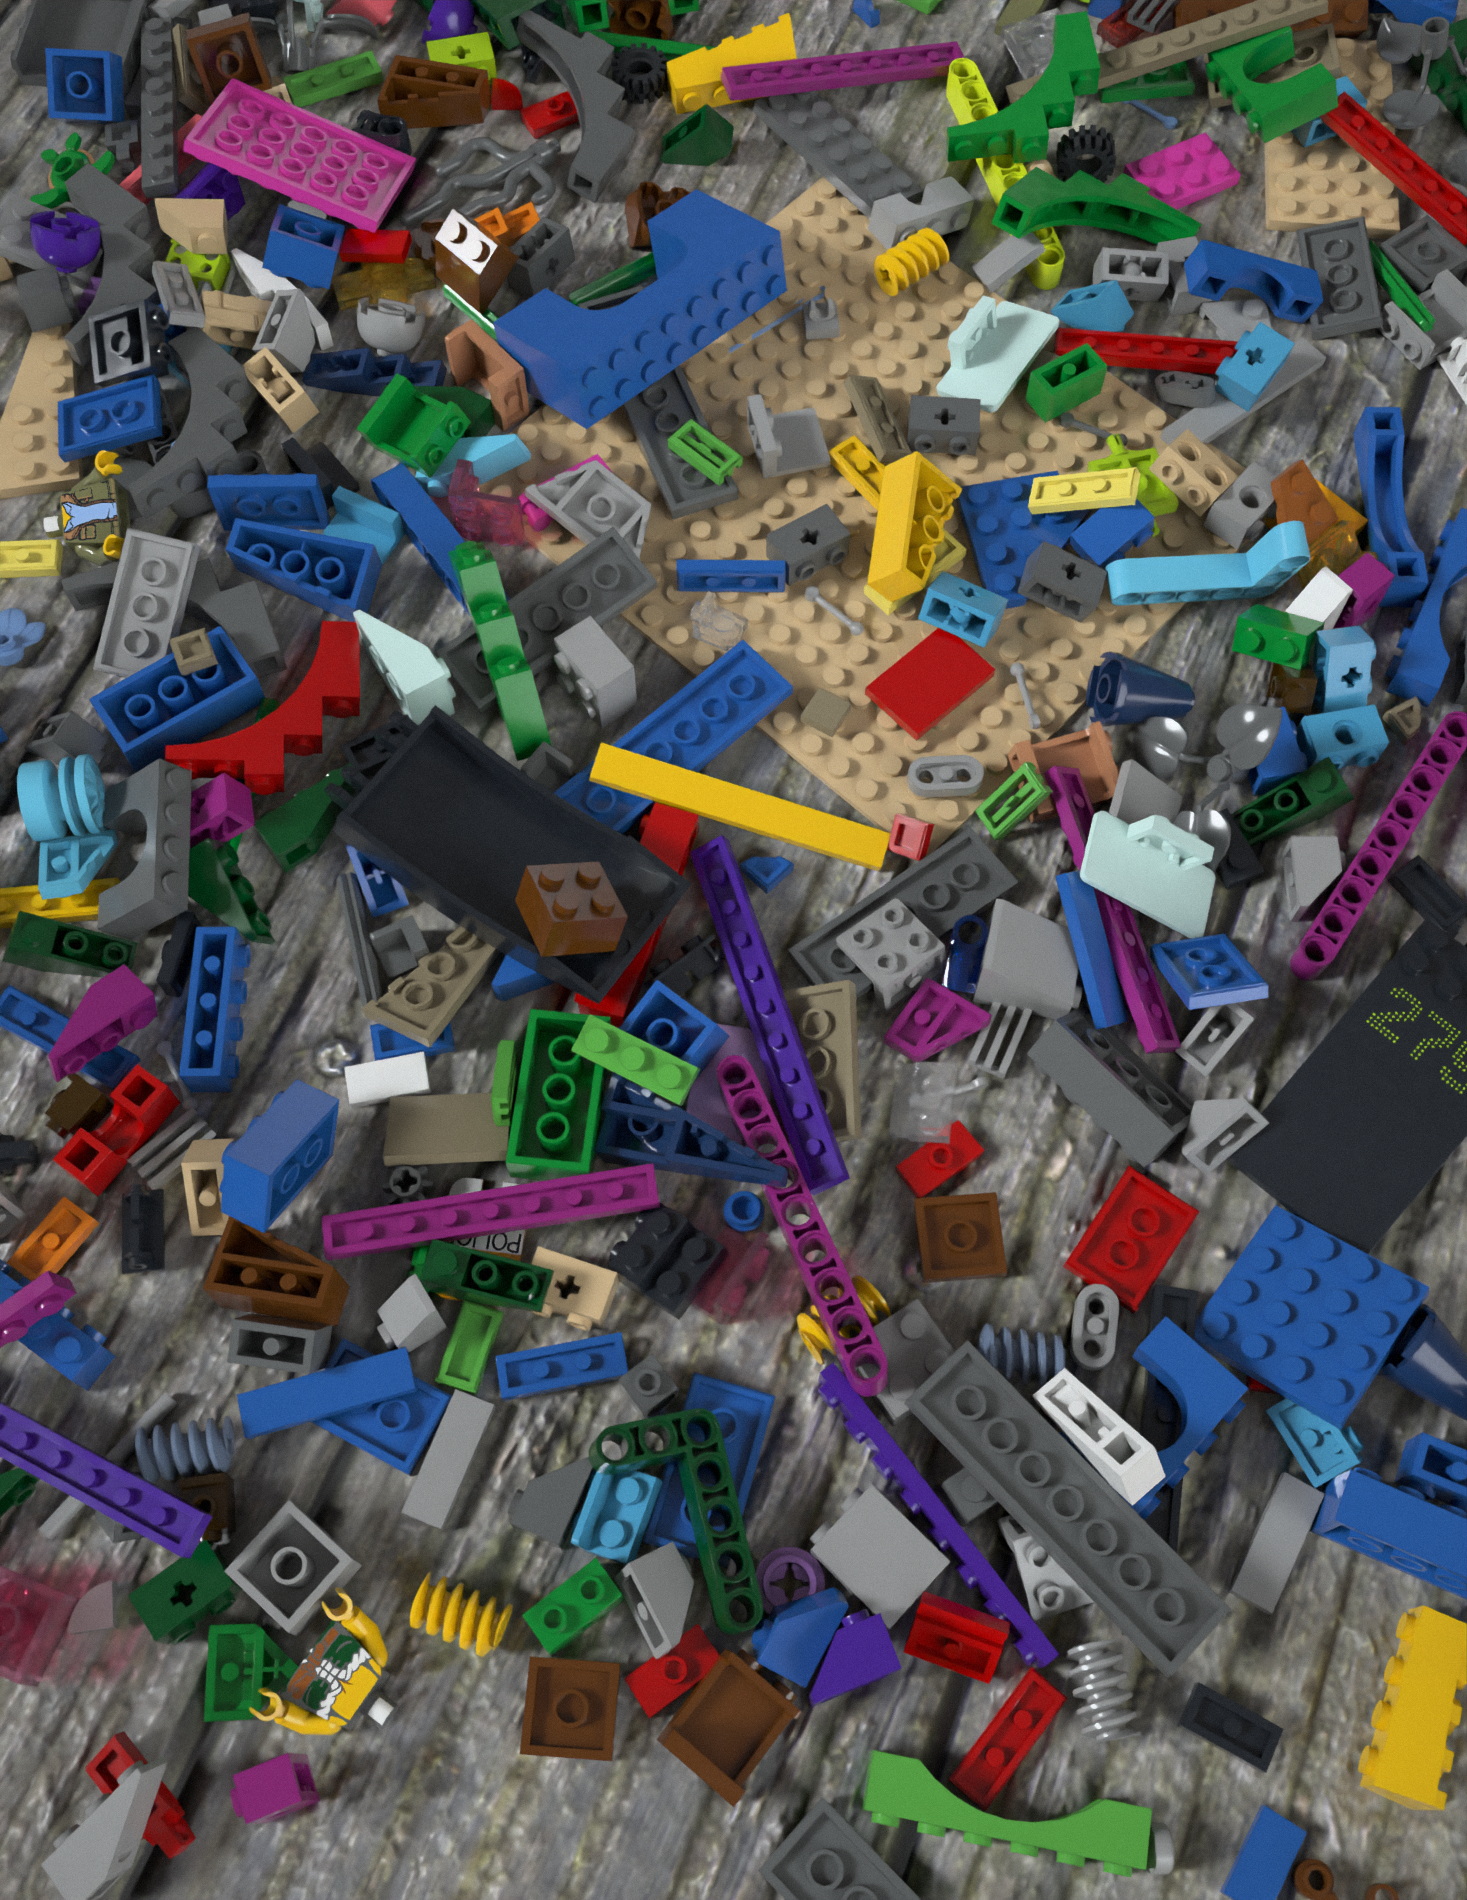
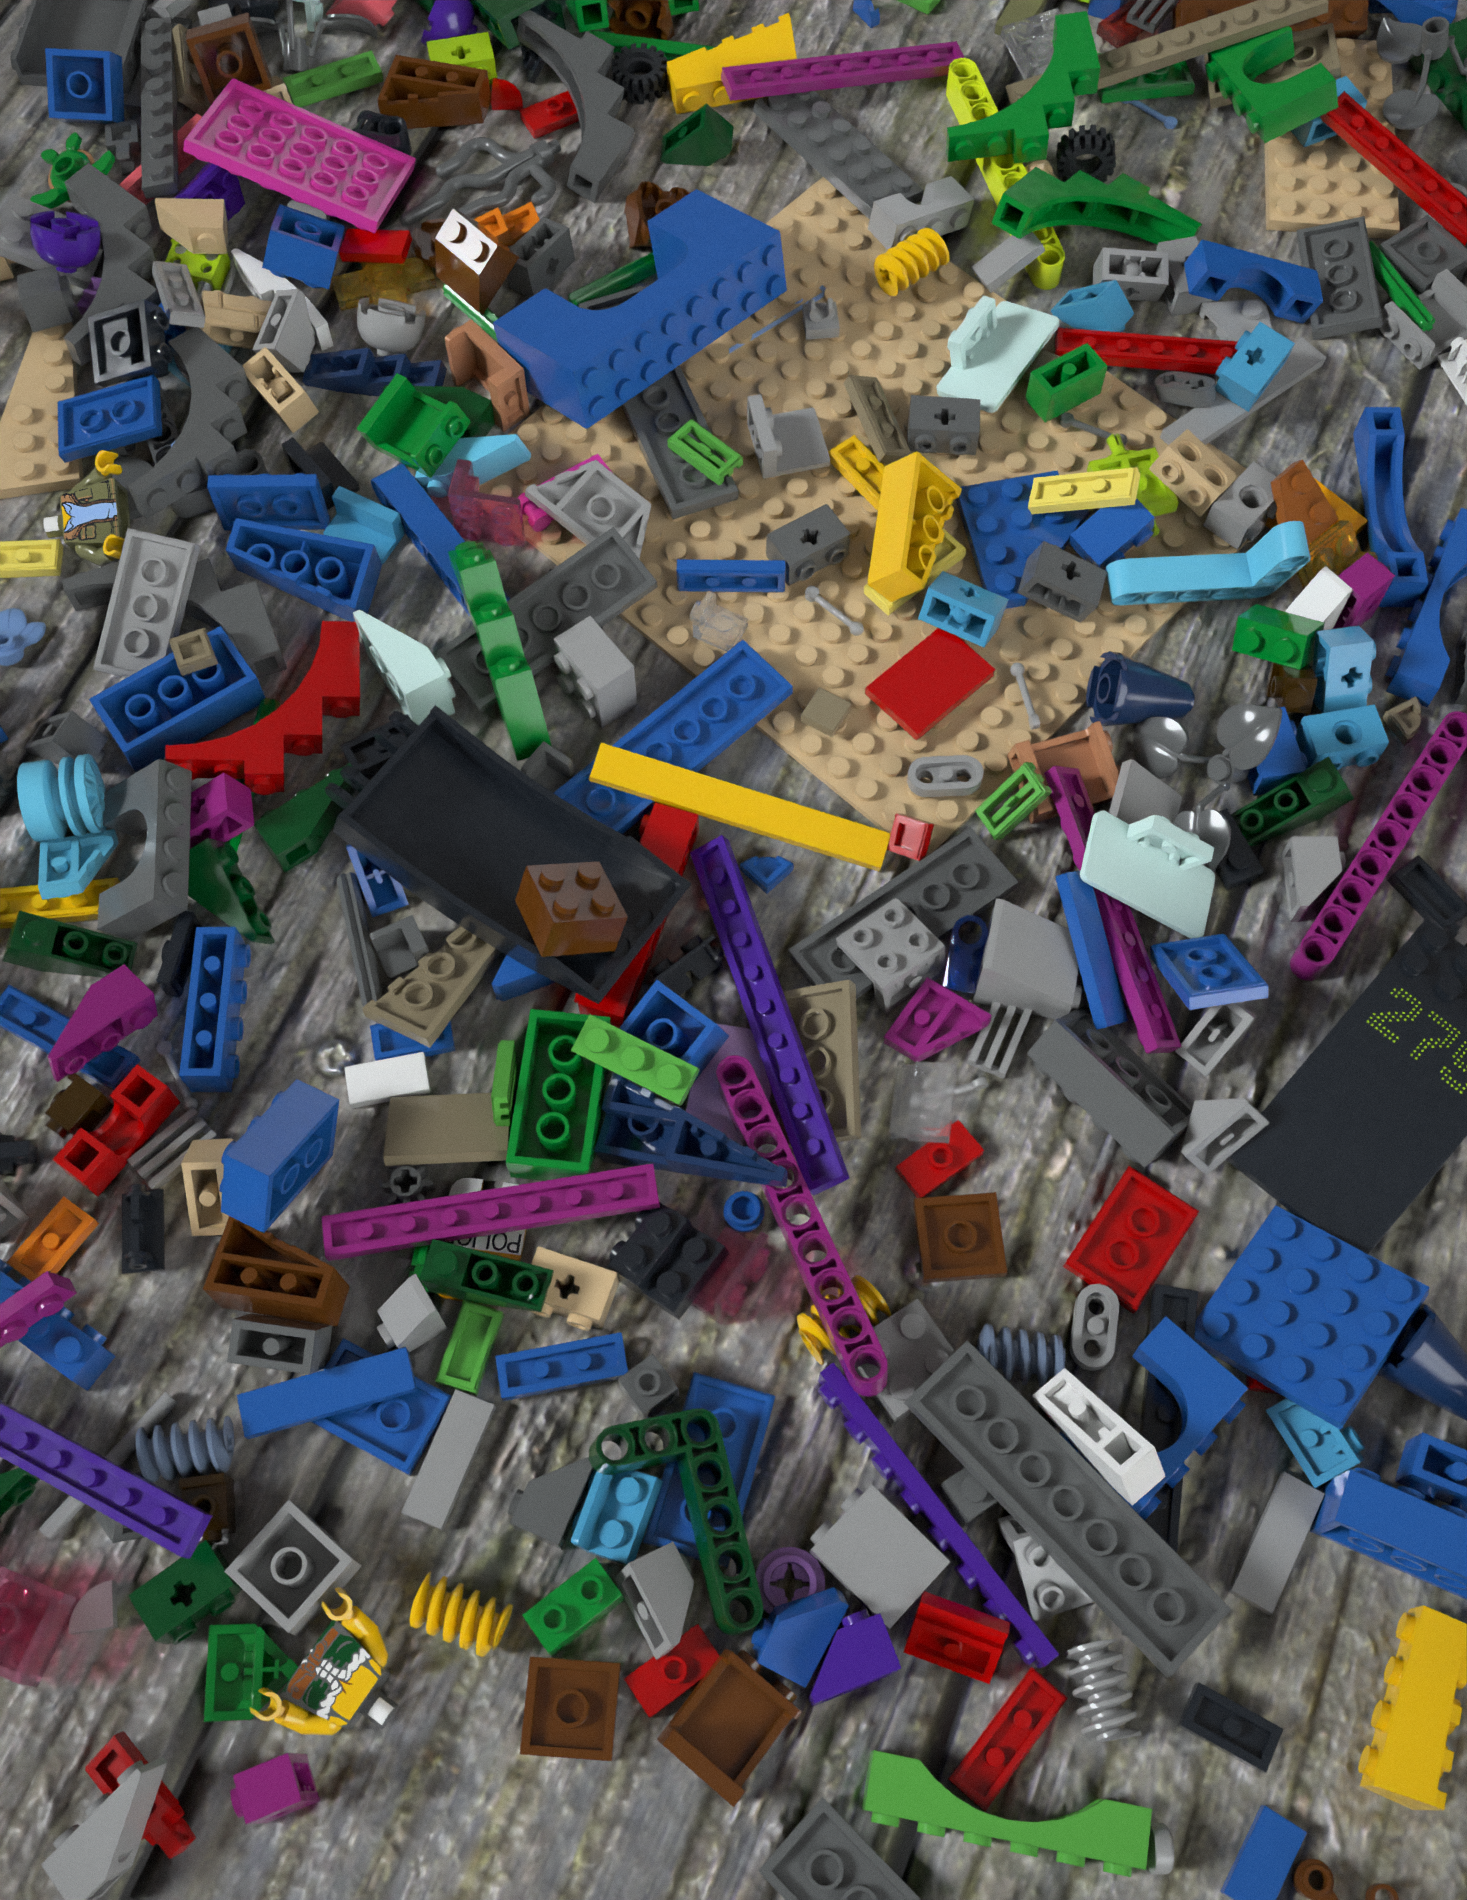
dark pink plate [1123,132,1241,210] -> none

